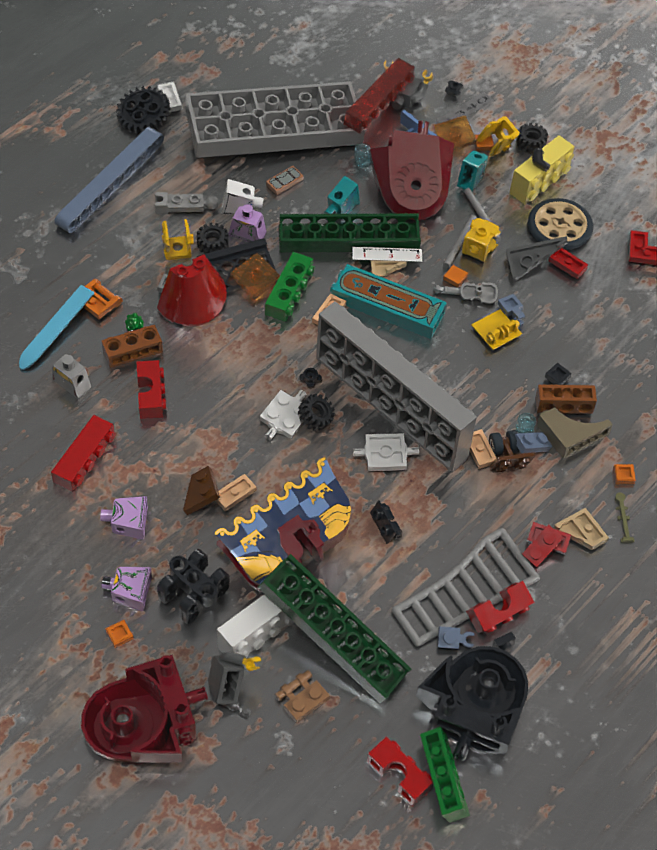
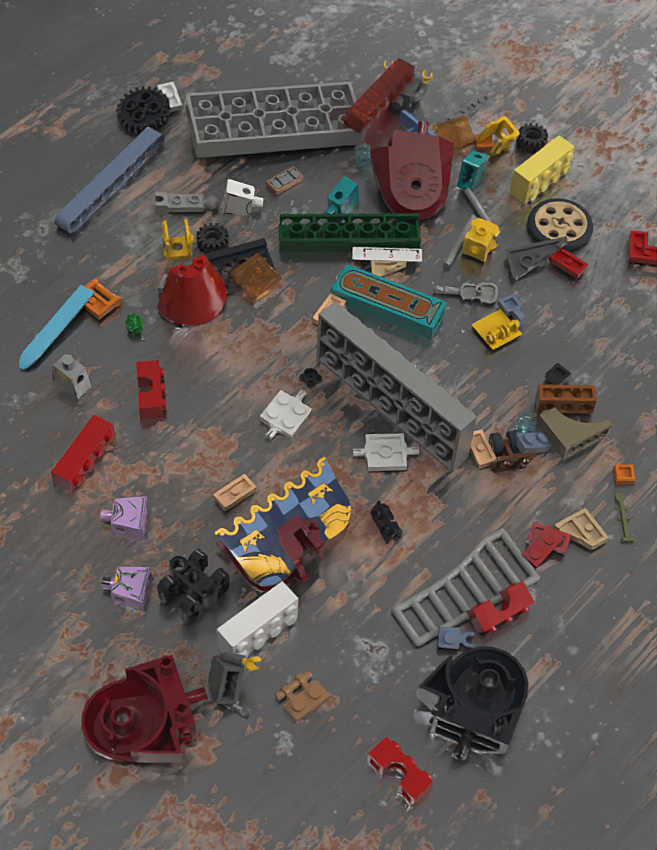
dark orange brick [101,325,163,368] -> none
orange tile [105,620,134,648] -> none
reddish brown wing [183,466,220,515] -> none
lavender torso [229,204,266,242] -> none
dark green tile [258,554,411,704] -> none
green brick [265,252,315,322] -> none
black tyre [298,394,335,431] -> none
green brick [420,727,470,823] -> none
orange tile [443,265,468,288] -> none
black plate [445,81,463,97] -> none
black plate [492,632,516,652] -> none
black arm [532,148,550,172] -> none

